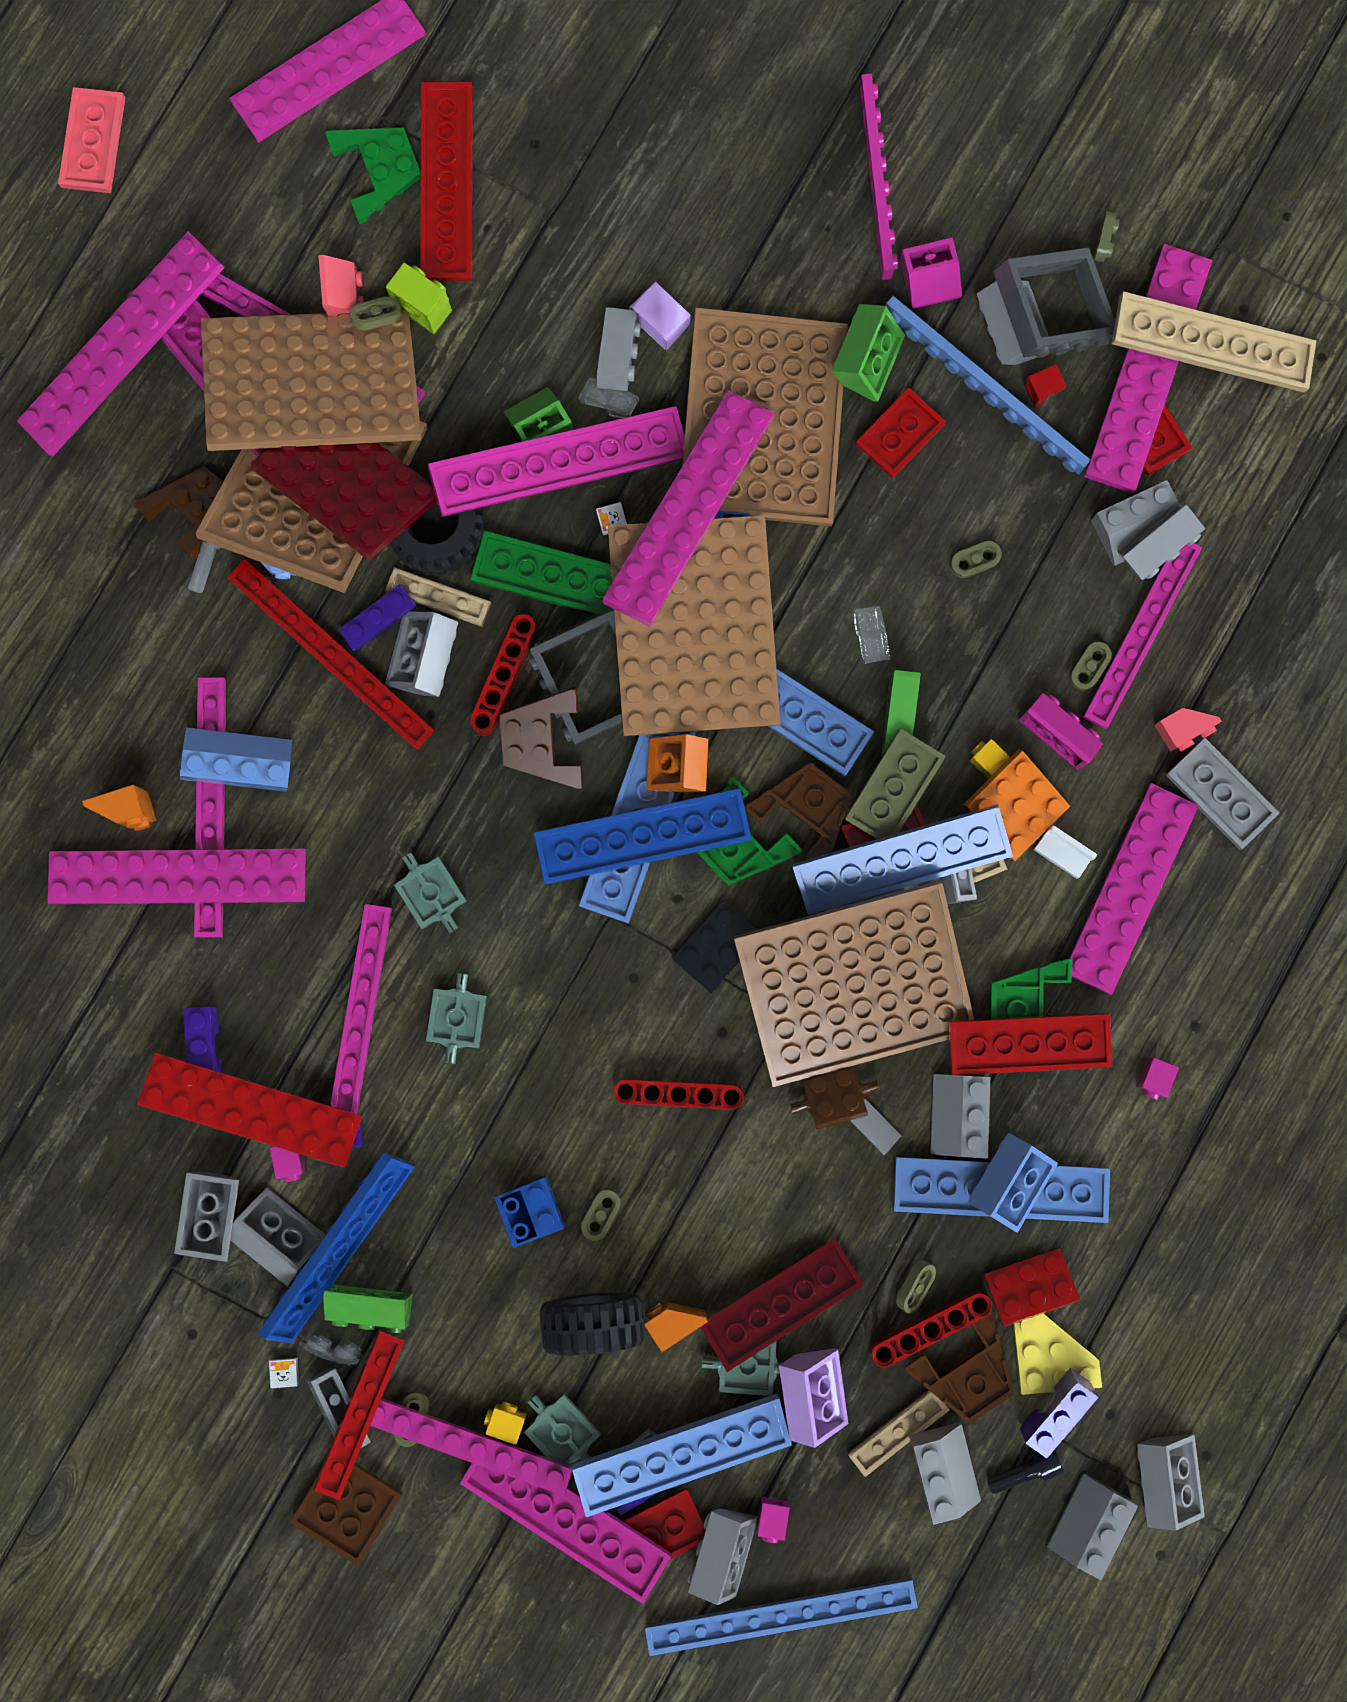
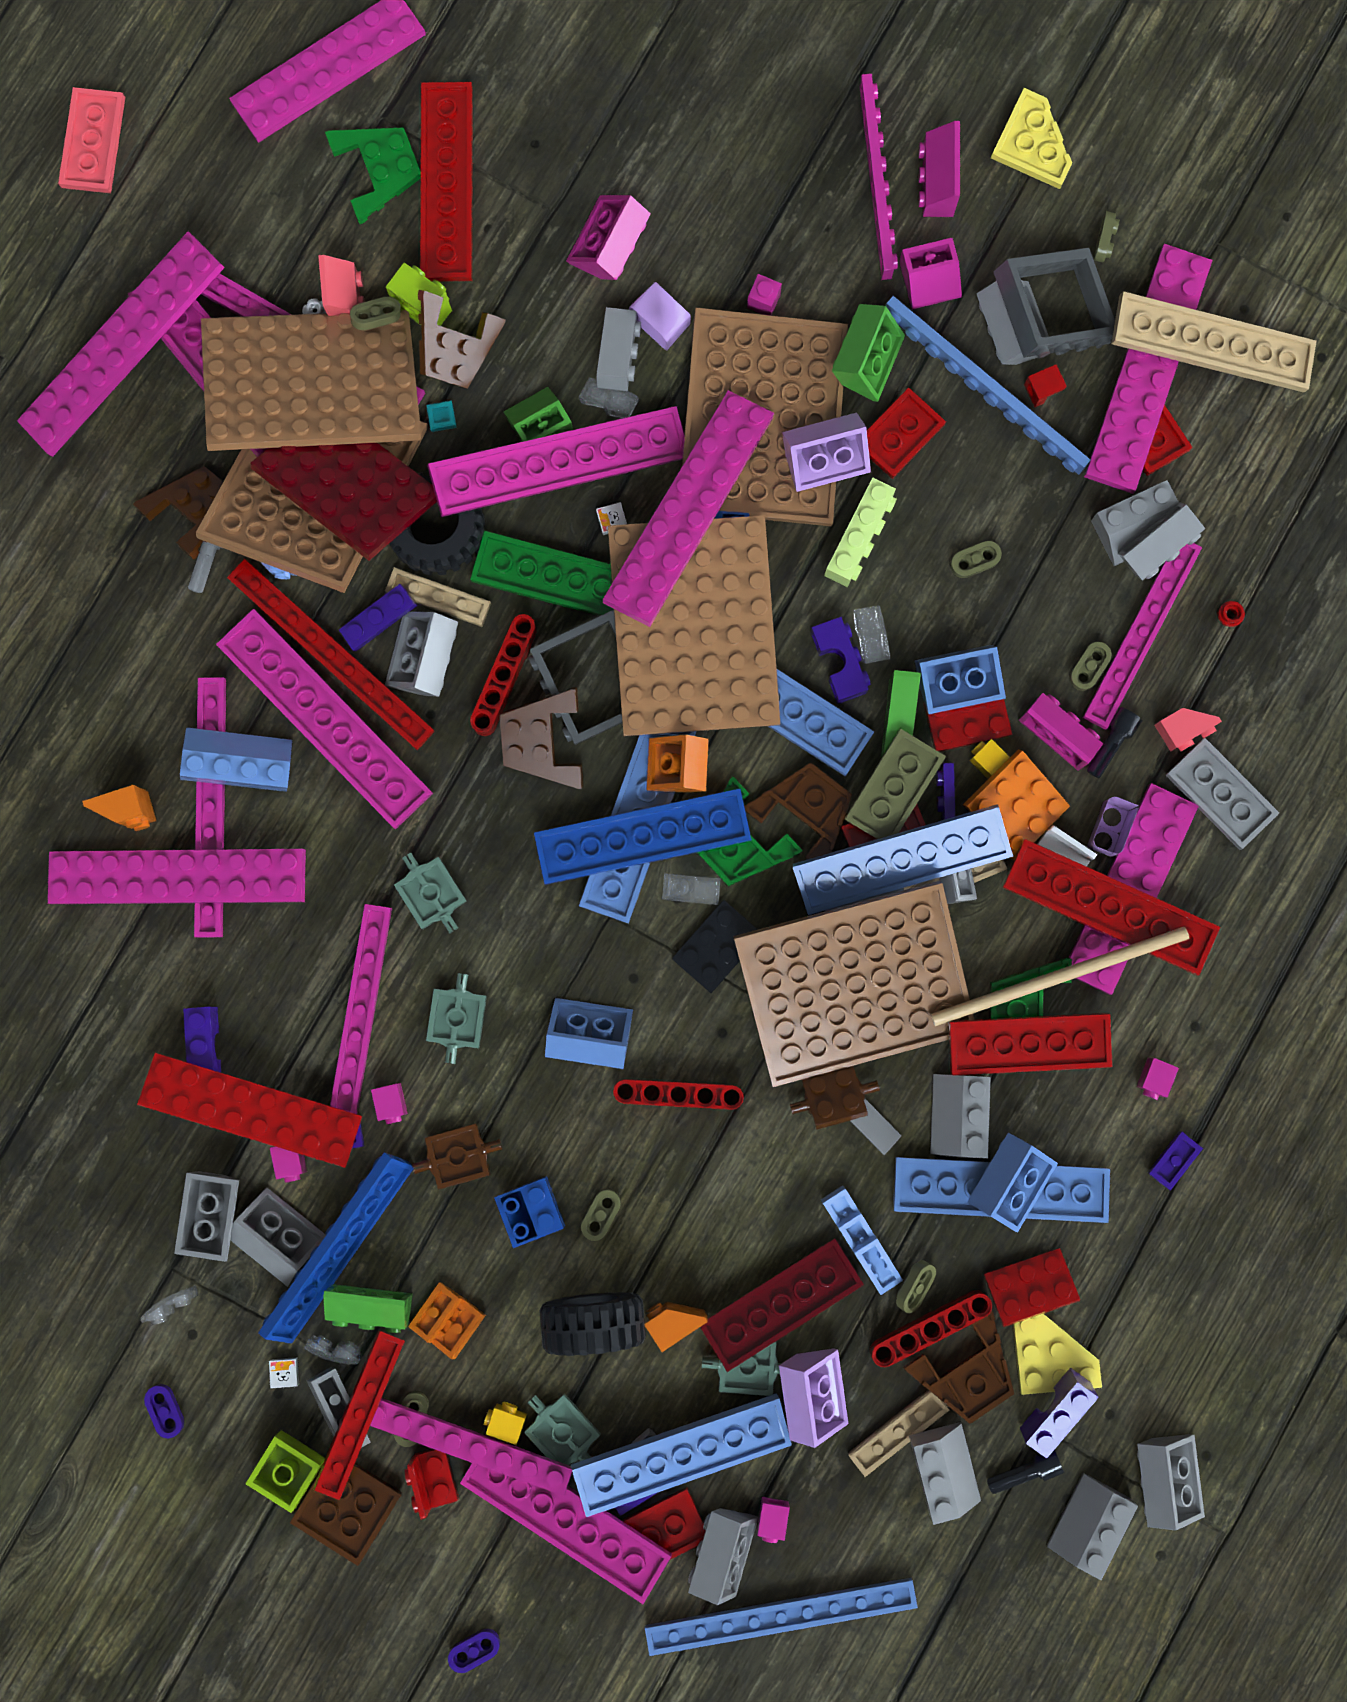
none -> clear slope [141,1285,198,1325]
none -> dark purple plate [144,1384,184,1438]
none -> dark pink plate [216,609,433,829]
none -> lime brick [246,1430,325,1513]
none -> white plate [302,299,326,314]
none -> dark pink brick [371,1083,408,1125]
none -> red bracket [404,1449,459,1519]
none -> orange slope [408,1282,486,1359]
none -> reddish brown plate [412,1123,502,1190]
none -> wing [418,290,506,389]
none -> teal tile [426,401,457,432]
none -> dark purple plate [448,1629,500,1673]
none -> medium blue slope [545,998,633,1069]
none -> dark pink slope [566,195,651,280]
none -> clear slope [662,873,721,905]
none -> dark pink brick [747,274,782,316]
none -> lavender slope [782,413,871,492]
none -> dark purple arch [810,617,871,704]
none -> light blue slope [821,1186,903,1295]
none -> yellowish green brick [825,478,897,587]
none -> medium blue slope [915,645,1006,714]
none -> dark pink slope [918,121,960,217]
none -> red plate [923,699,1012,752]
none -> tan piece [931,927,1189,1026]
none -> dark purple plate [936,763,955,821]
none -> light yellow plate [991,88,1072,189]
none -> red plate [1002,839,1220,976]
none -> black piece [1087,707,1143,778]
none -> lavender piece [1087,797,1139,857]
none -> dark purple plate [1147,1131,1203,1191]
none -> red plate [1218,601,1245,627]

